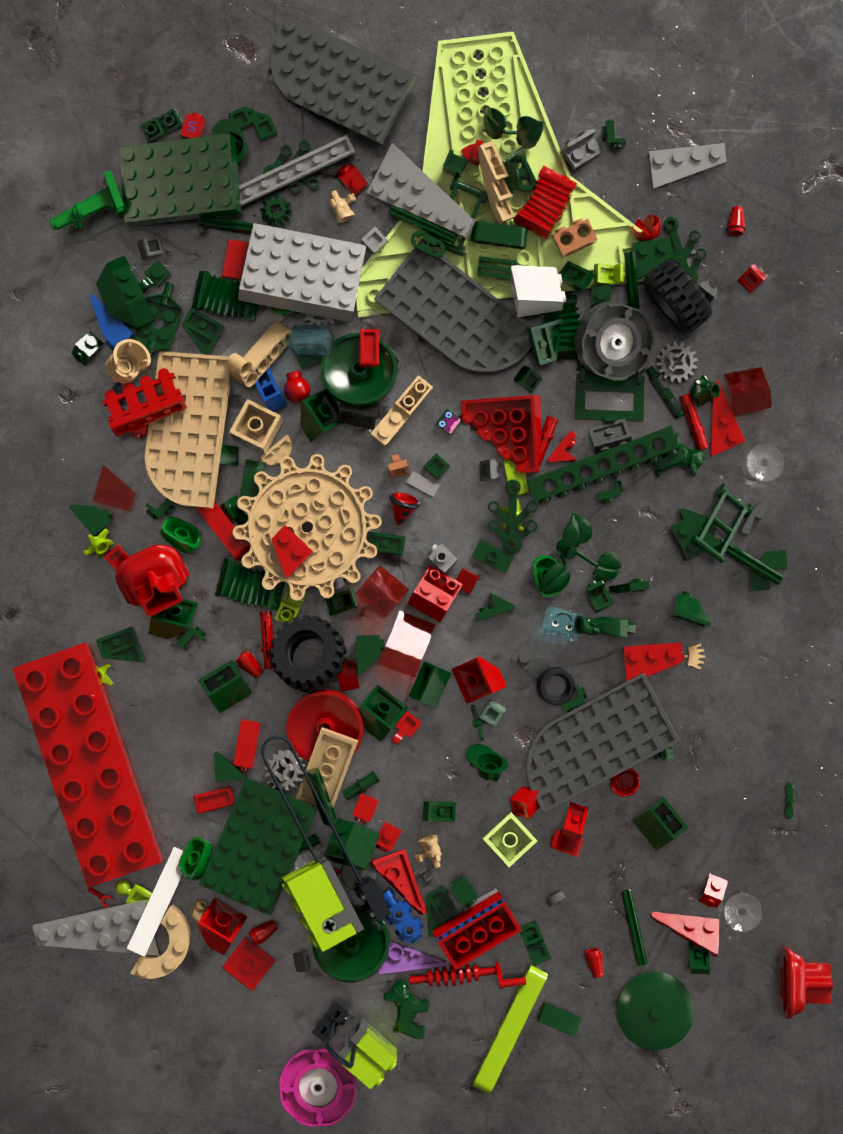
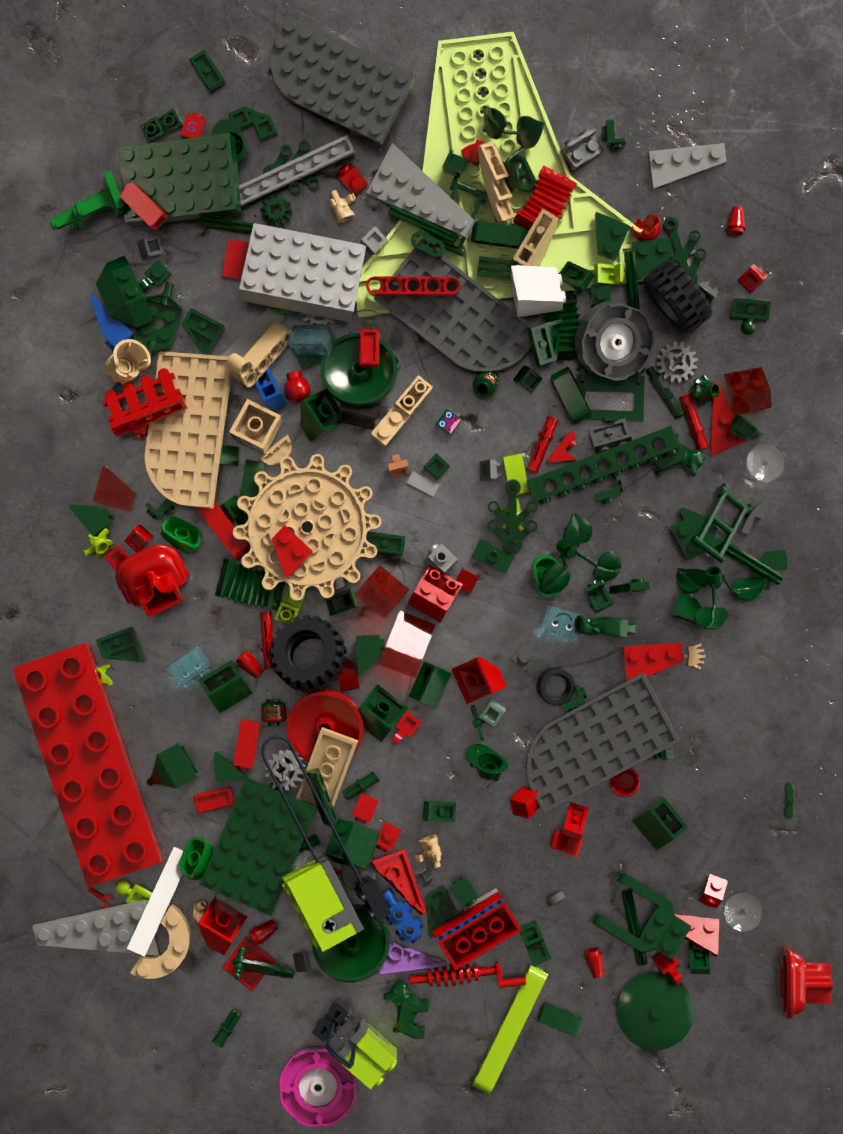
dark green bracket [71,331,104,366] -> none
dark green slope [148,599,198,639] -> none
dark green bracket [176,626,207,649] -> none
dark green piece [191,271,258,321] -> none
hat [389,492,421,525] -> none
red slope [461,395,542,473] -> none
dark green slope [476,593,515,621] -> none
yellowish green brick [482,812,537,867] -> none
nougat brick [552,218,598,258] -> none
none -> brick [119,182,169,230]
none -> red slope [124,524,153,553]
none -> dark green piece [147,743,200,789]
none -> clear light blue brick [166,646,212,689]
none -> dark green plate [189,49,225,92]
none -> dark green axle [212,1010,241,1048]
none -> dark green piece [233,946,295,980]
none -> dark green head [261,699,286,726]
none -> red beam [366,276,460,297]
none -> dark green head [473,371,500,397]
none -> tan slope [513,209,559,267]
none -> dark green beam [551,366,592,424]
none -> dark green plate [592,872,692,960]
none -> dark green wing [595,212,630,262]
none -> red plate [653,954,683,986]
none -> dark green plant [677,566,767,630]
none -> dark green plate [730,297,771,335]
none -> dark green piece [730,411,765,440]

